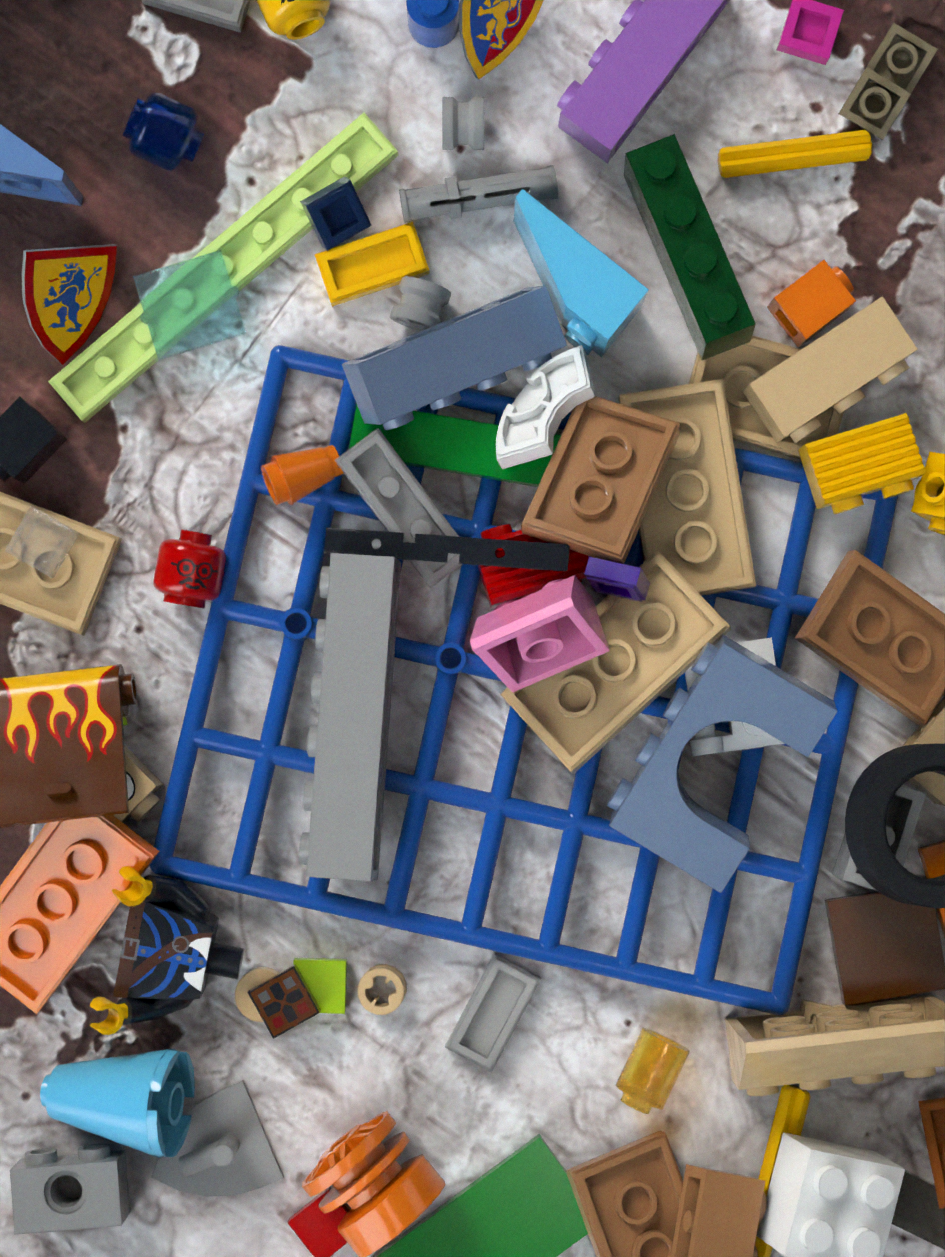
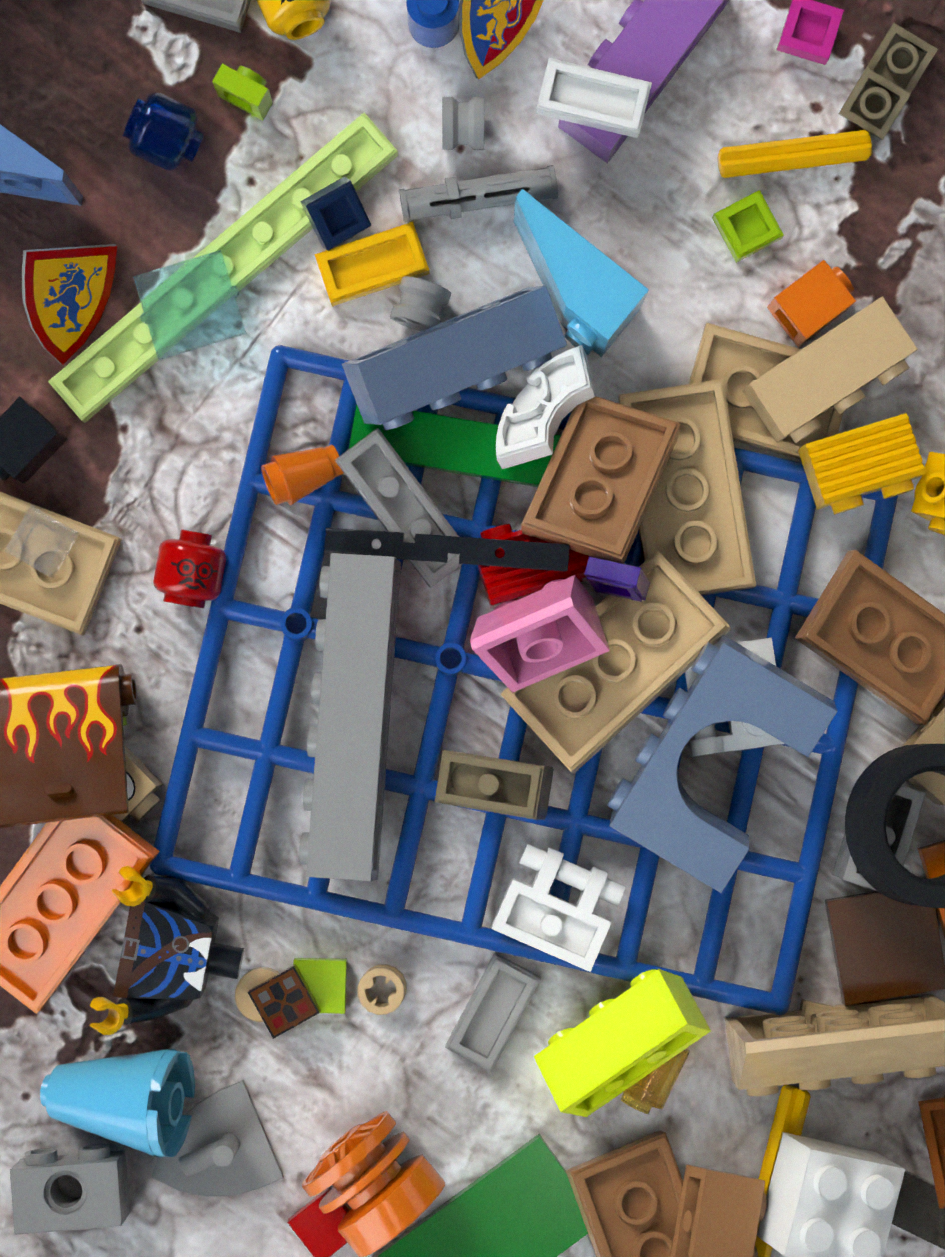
dark green brick [624,134,756,361] -> none
none -> lime plate [212,63,273,121]
none -> dark tan slope [435,750,554,820]
none -> white plate [491,844,625,972]
none -> neon yellow brick [534,969,711,1117]
none -> white tile [536,58,652,138]
none -> lime tile [712,190,784,263]

